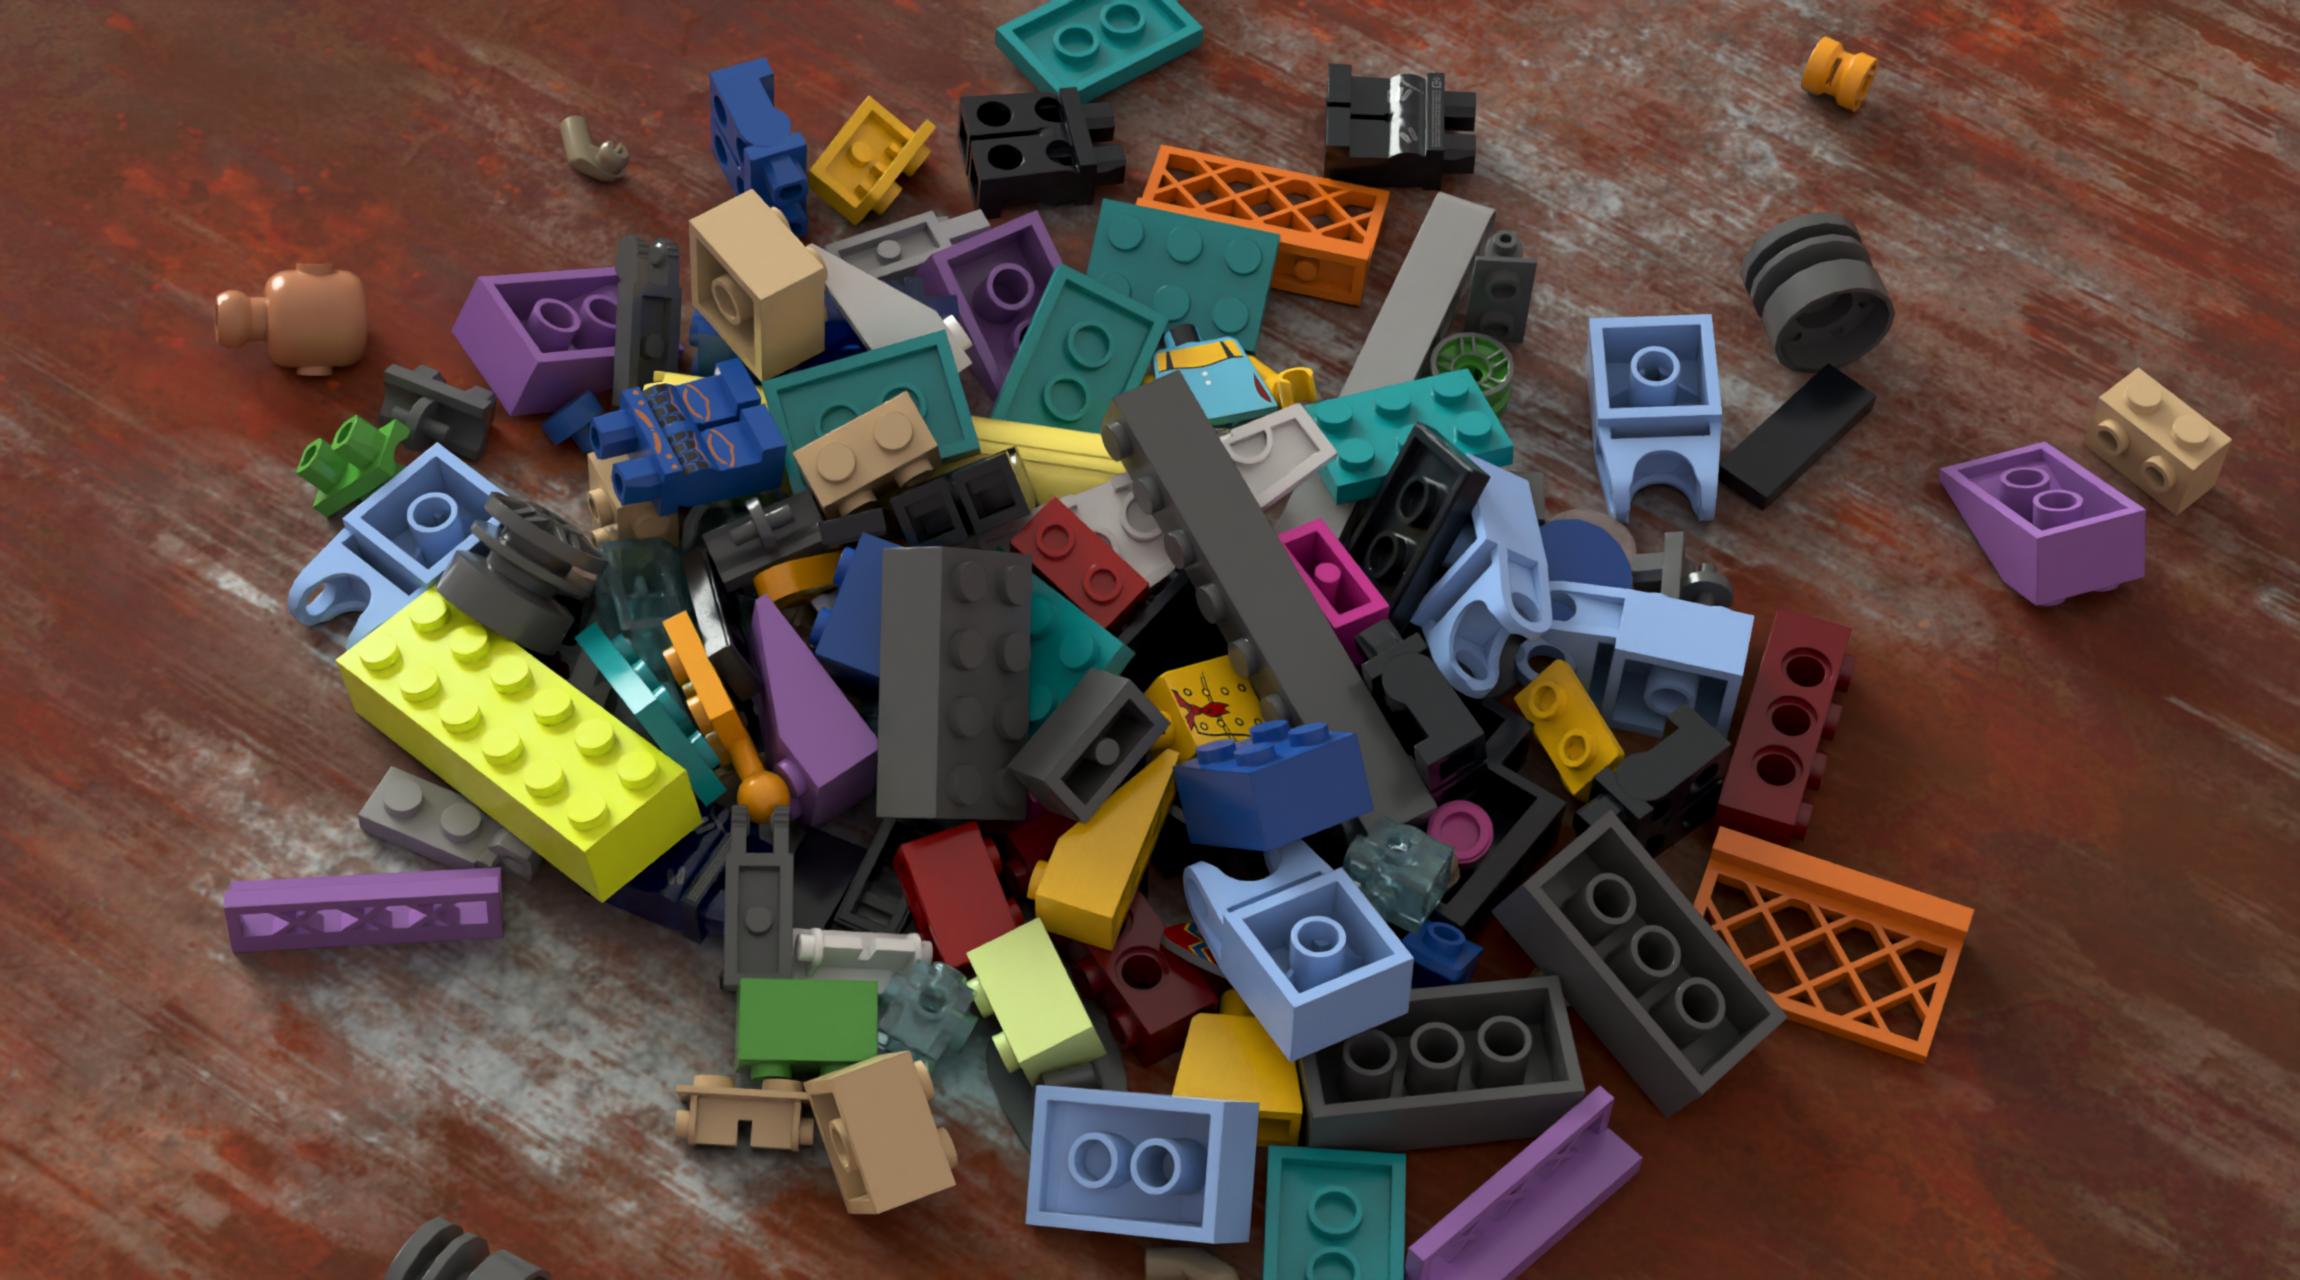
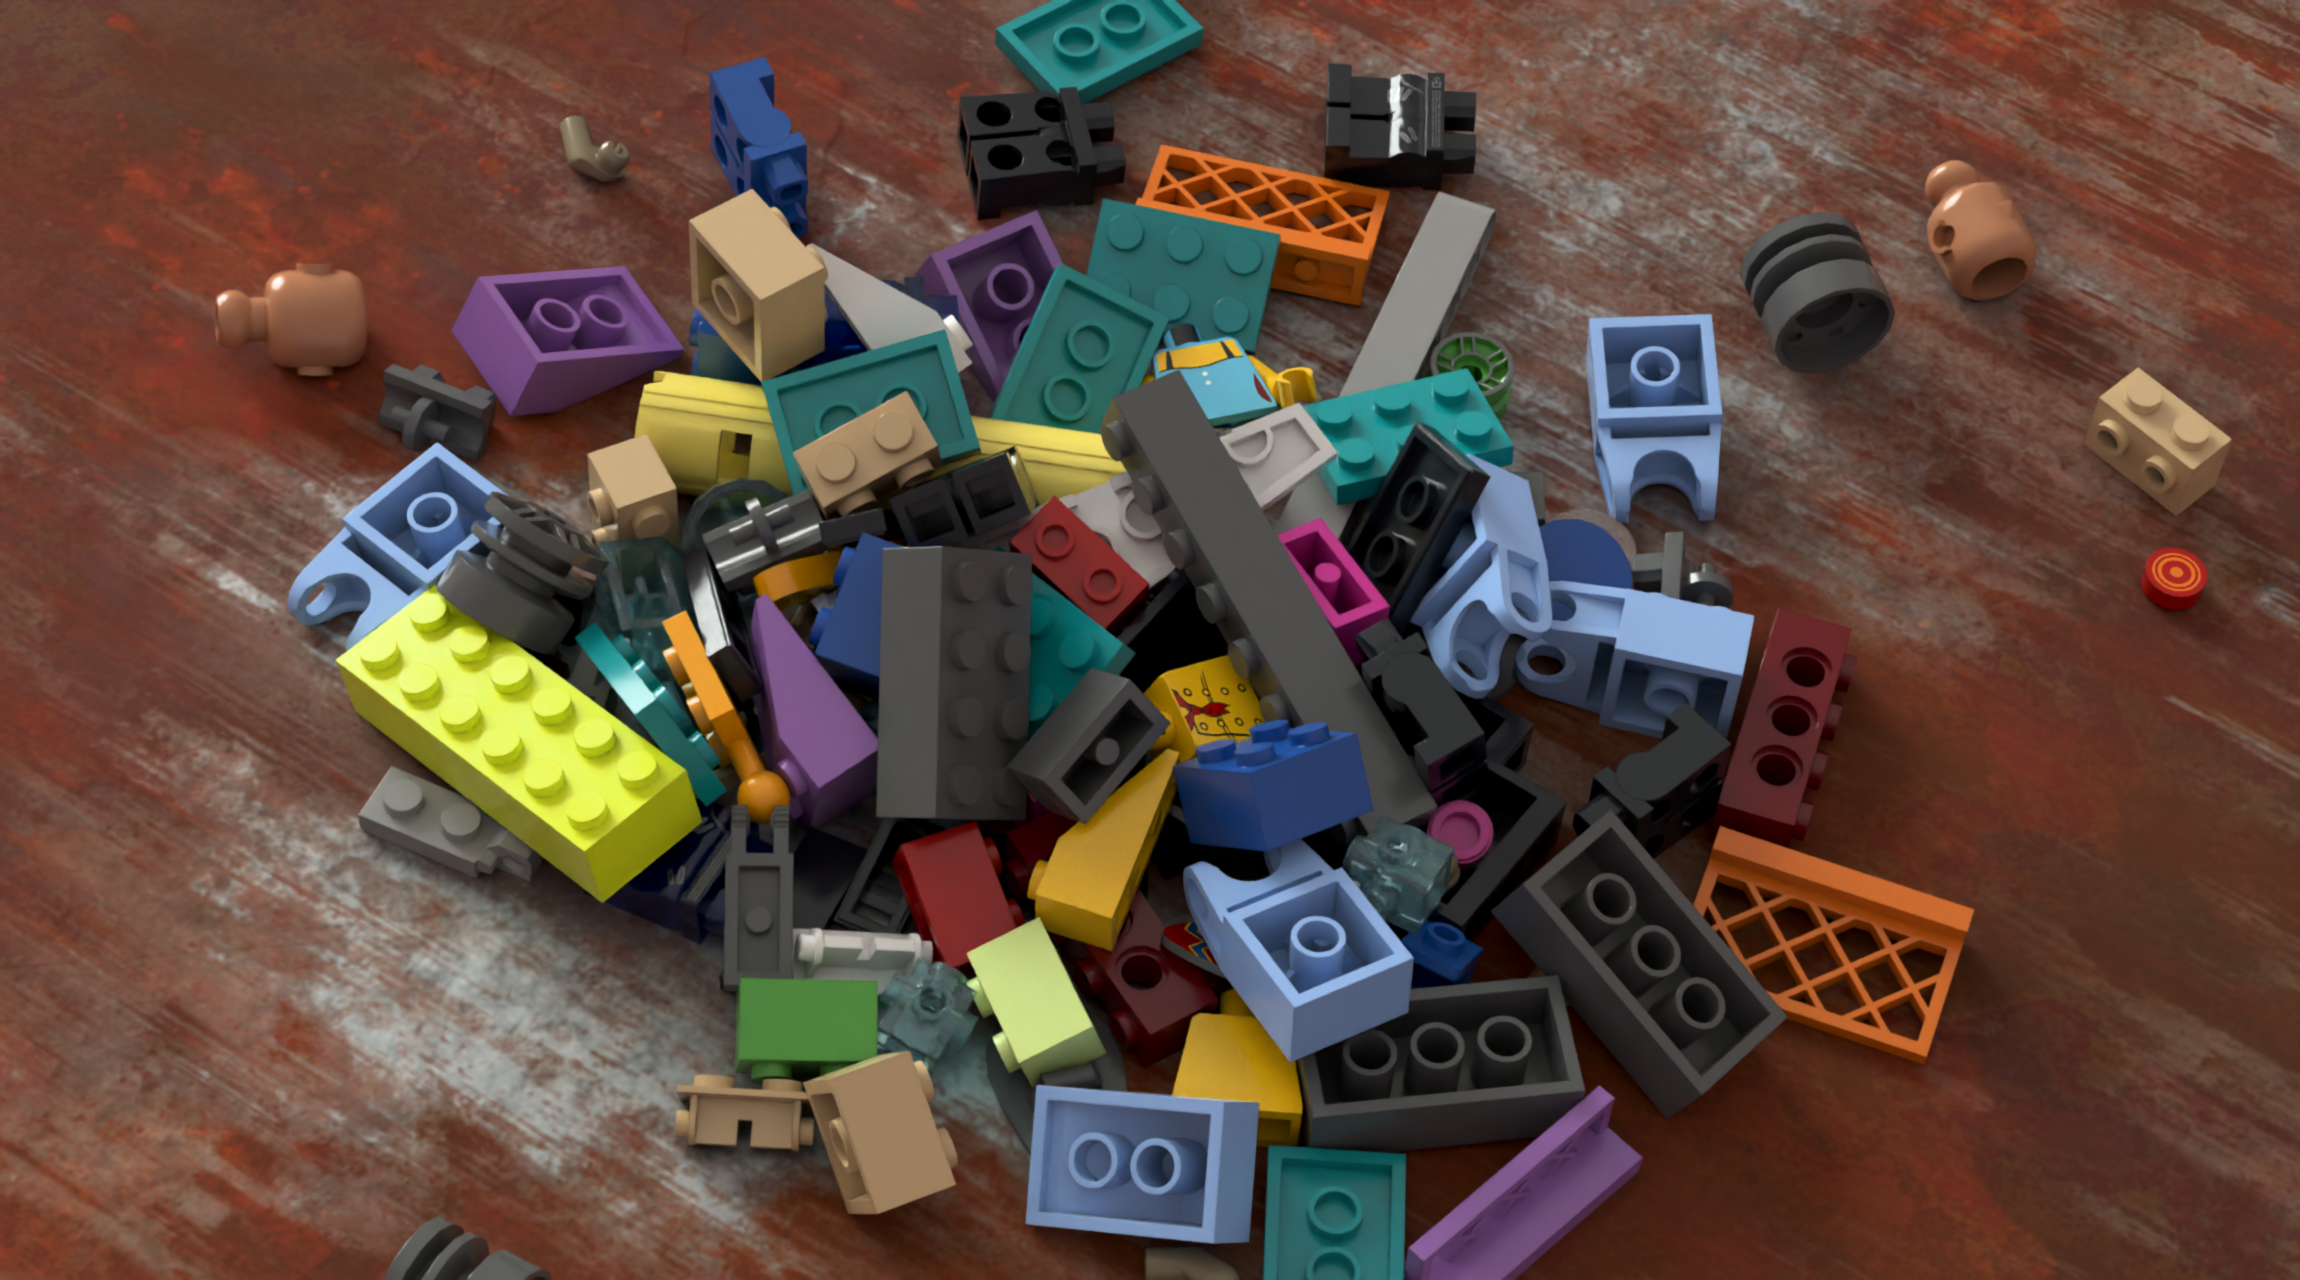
medium lavender fence [224,867,504,953] -> none
bright green hips [296,414,411,517] -> none
blue tile [539,389,605,455] -> none
blue hips [589,357,787,517] -> none
dark grey hinge [612,233,682,407] -> none
yellow bracket [807,96,936,226] -> none
light grey hinge [822,209,991,288] -> none
dark grey hinge [1463,230,1537,343] -> none
yellow bracket [1514,659,1625,803] -> none
black tile [1718,363,1876,511] -> none
light orange wheel [1801,36,1879,112] -> none
medium lavender slope [1939,442,2146,606] -> none
none -> nougat piece [1925,160,2037,301]
none -> red tile [2141,548,2208,610]

